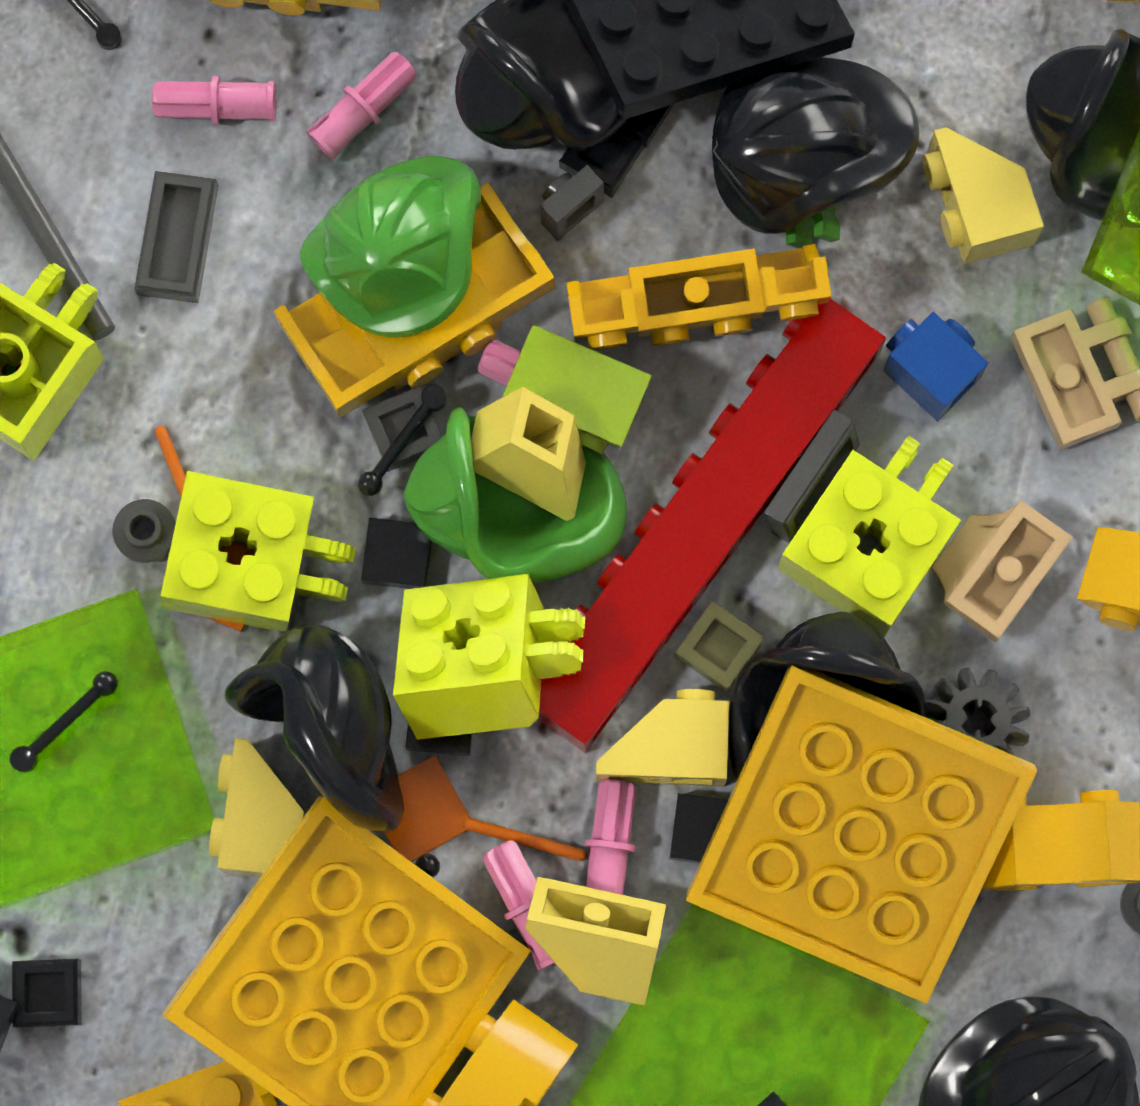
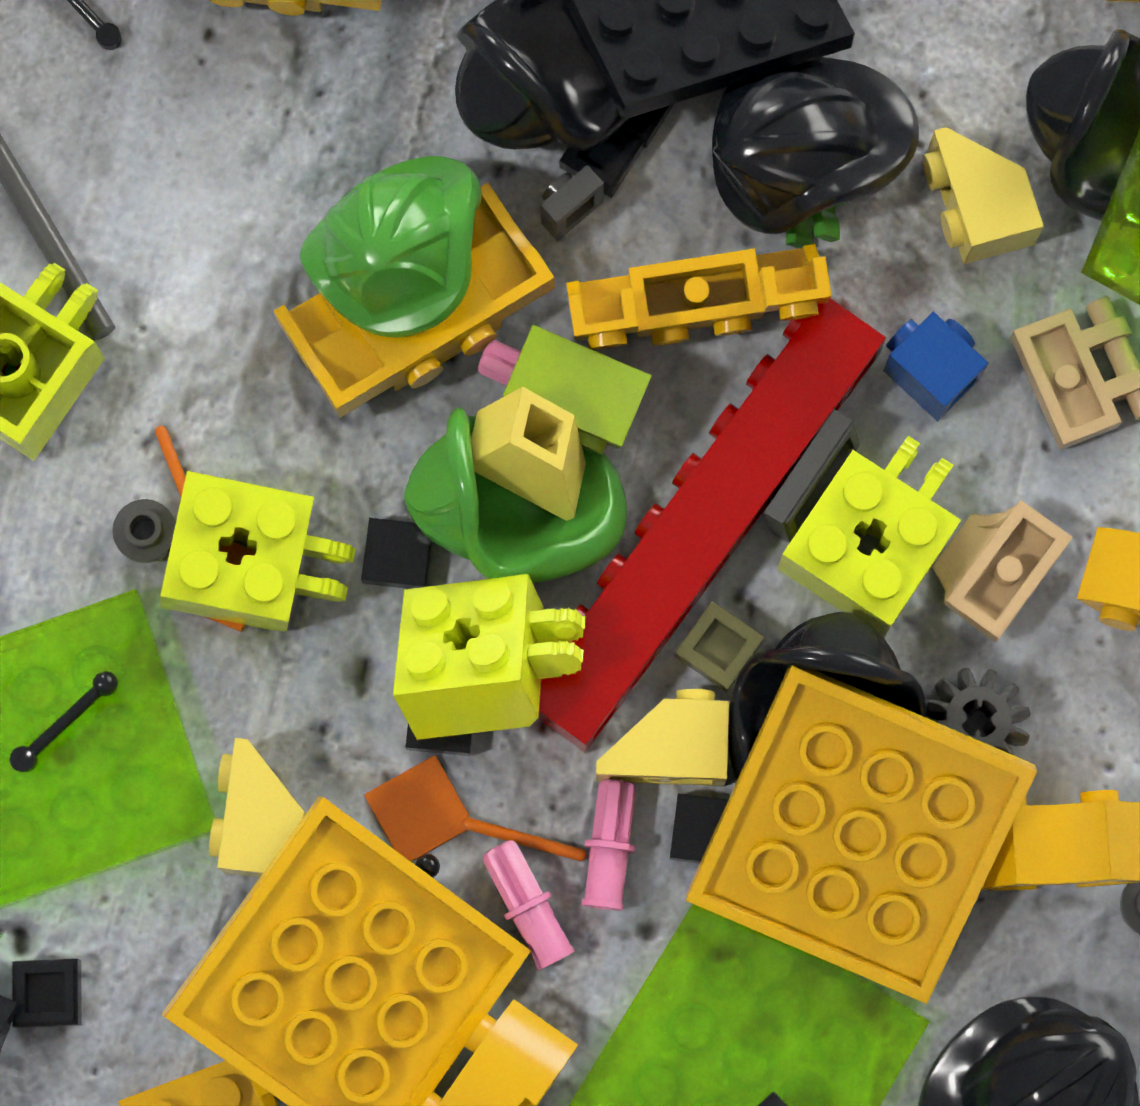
dark grey tile [134,171,219,303] -> none
bright pink axle [152,76,277,125] -> none
black piece [224,624,405,832] -> none
bright pink axle [305,52,416,160] -> none
black hinge [358,384,447,496] -> none
dark grey plate [362,386,443,472] -> none
light yellow slope [525,877,666,1006] -> none

